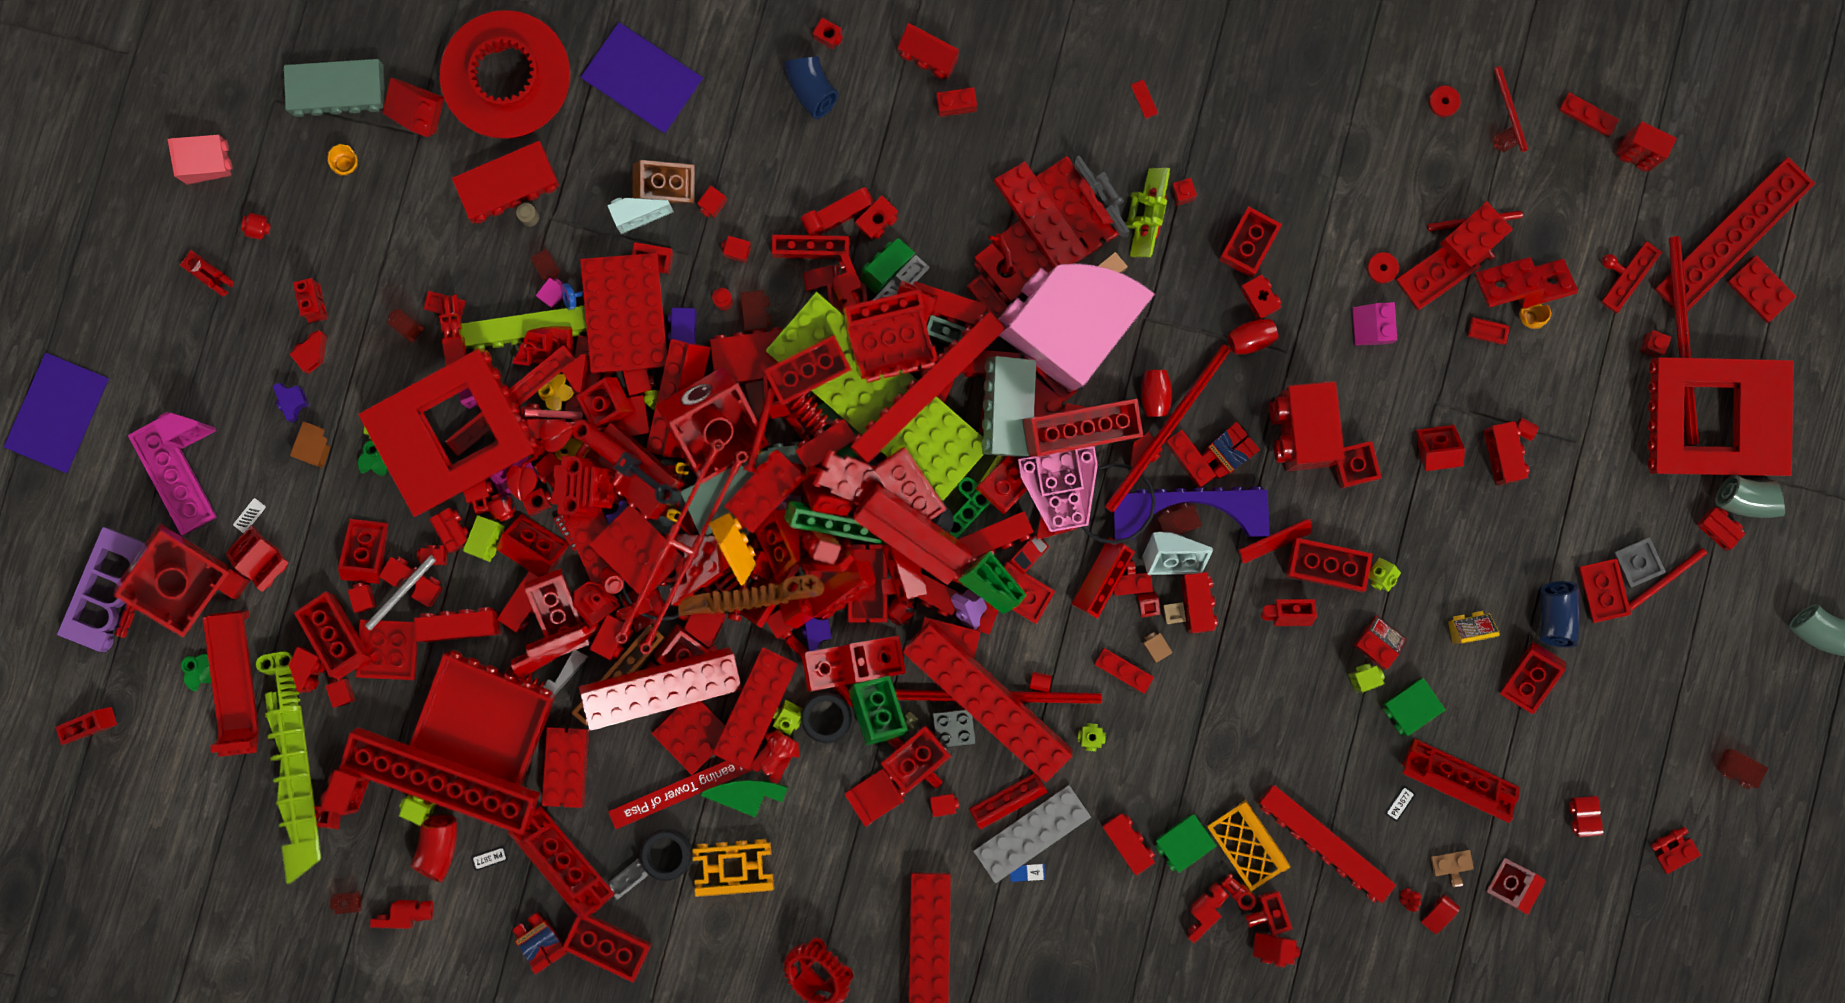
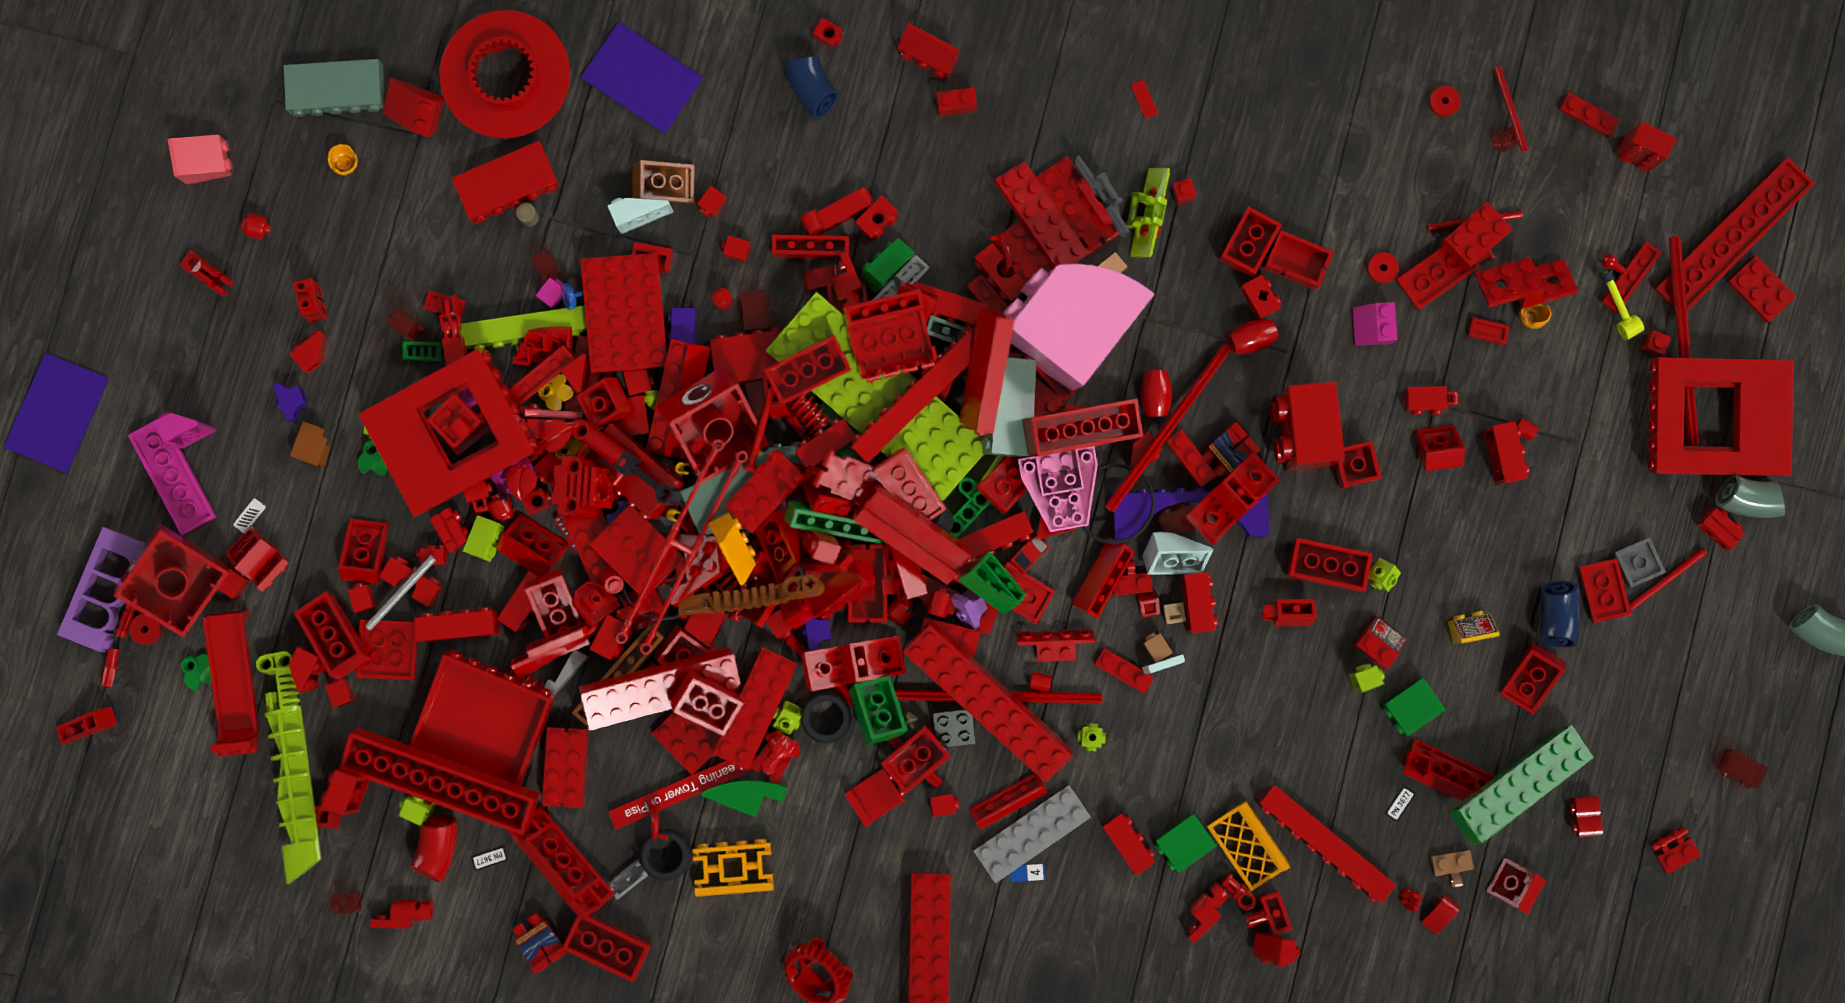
red slope [1237,519,1312,564] -> none
none -> red axle [100,648,120,687]
none -> red piece [129,614,162,645]
none -> green slope [402,341,442,362]
none -> red plate [427,393,483,448]
none -> red piece [648,799,668,840]
none -> red brick [670,670,744,736]
none -> red brick [926,588,951,618]
none -> red brick [959,309,1015,436]
none -> red bracket [1017,629,1095,662]
none -> light aqua tile [1142,655,1185,674]
none -> red bracket [1186,451,1280,545]
none -> red piece [1263,230,1334,291]
none -> red brick [1404,386,1459,416]
none -> brick [1449,725,1594,846]
none -> neon yellow piece [1598,268,1644,340]

